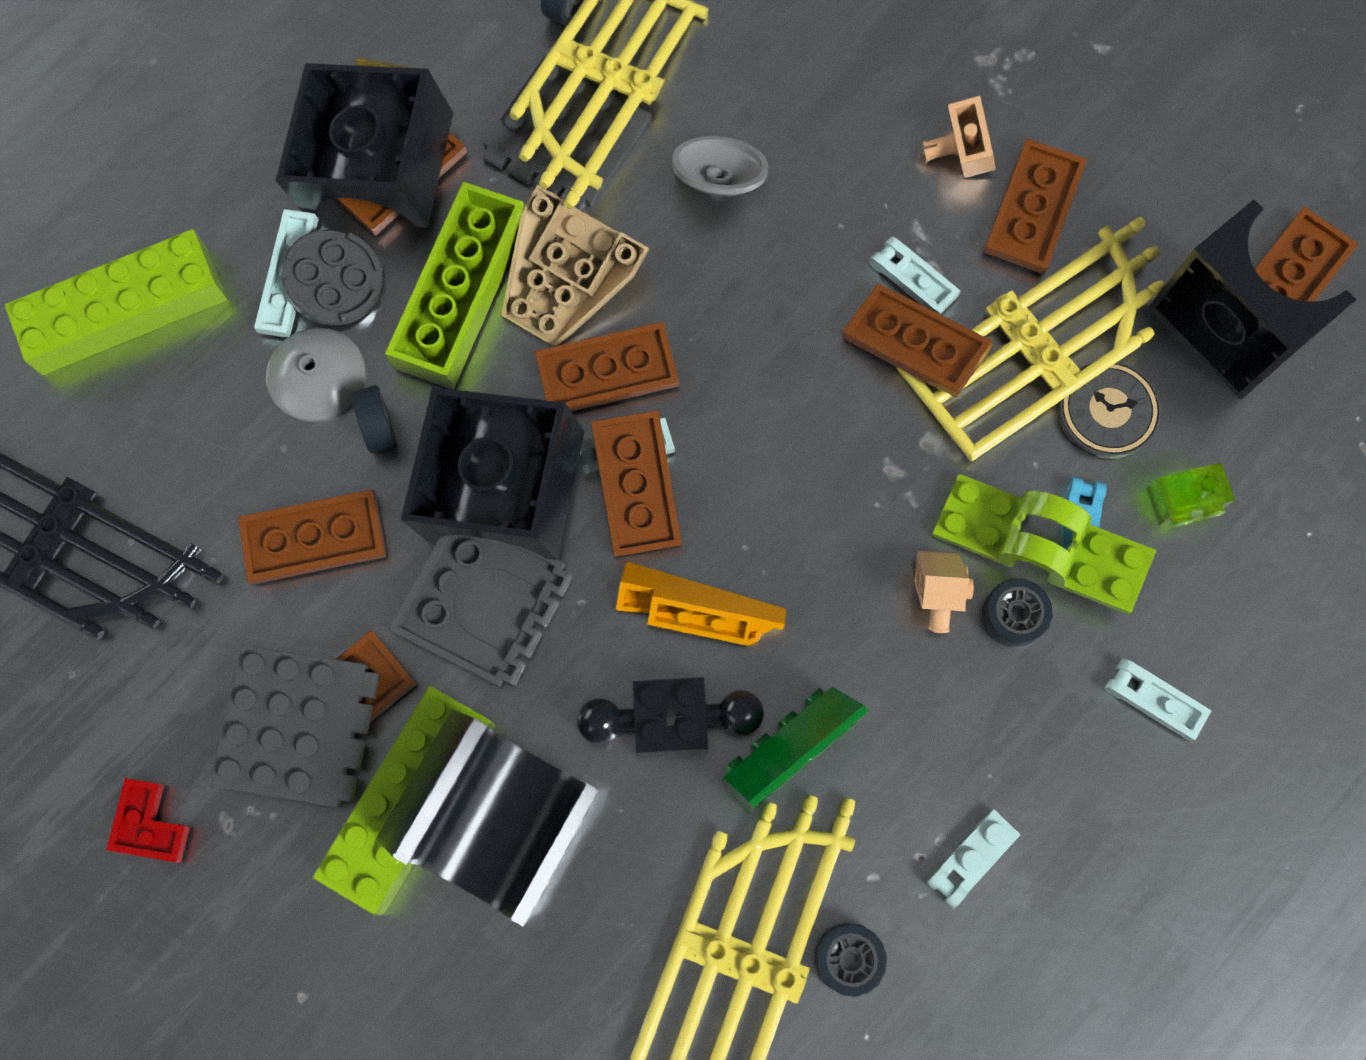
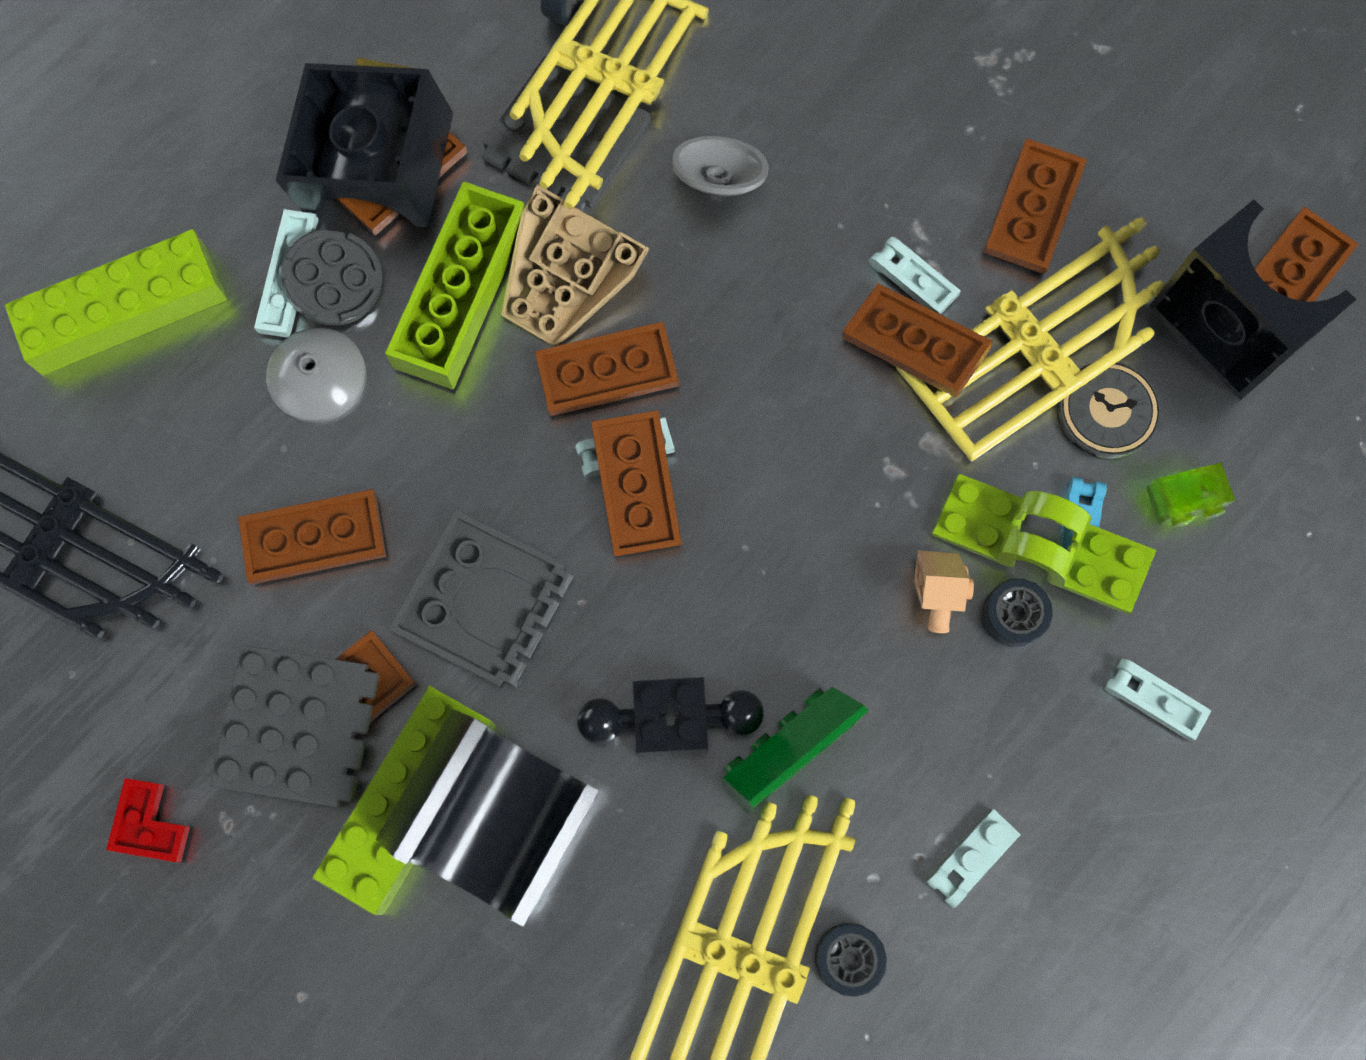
black wheel [351,385,396,453] -> none
black piece [401,387,584,560] -> none
light orange wedge [615,562,786,646] -> none
light nougat brick [923,96,996,178] -> none

